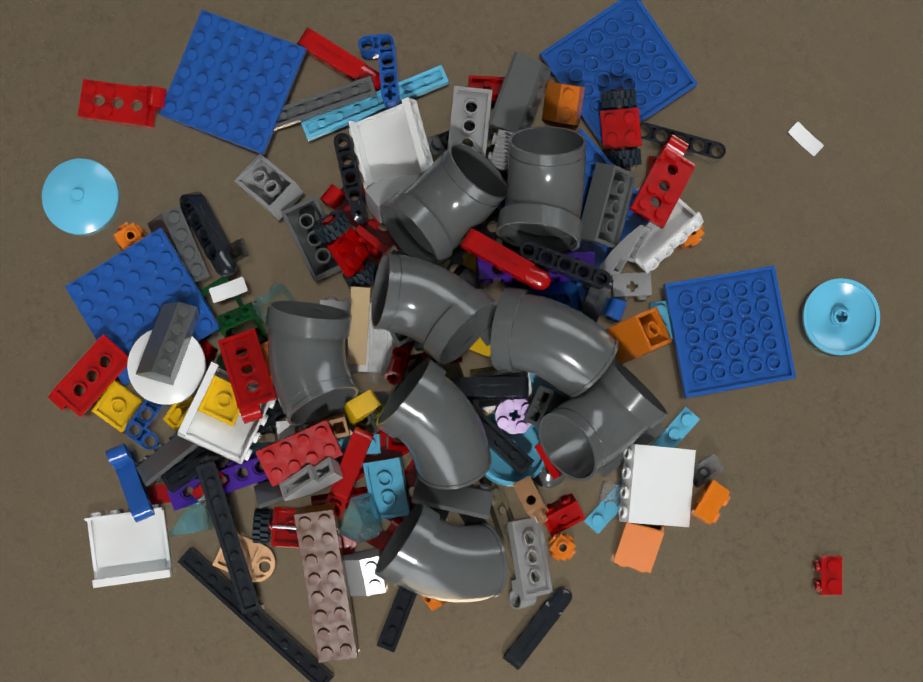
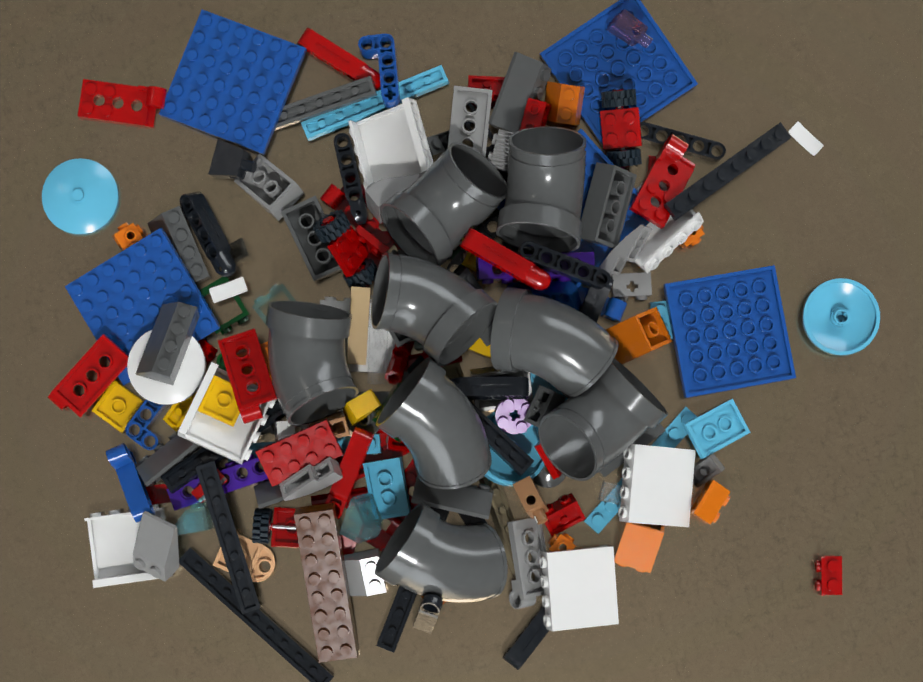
dark green window [216,302,268,354] -> none
none -> light grey slope [133,511,179,582]
none -> black torso [208,139,257,180]
none -> piece [413,594,443,634]
none -> red bracket [520,98,551,130]
none -> white panel [539,545,619,631]
none -> clear purple torso [606,9,653,48]
none -> black plate [664,122,792,221]
none -> medium azure plate [683,399,751,459]

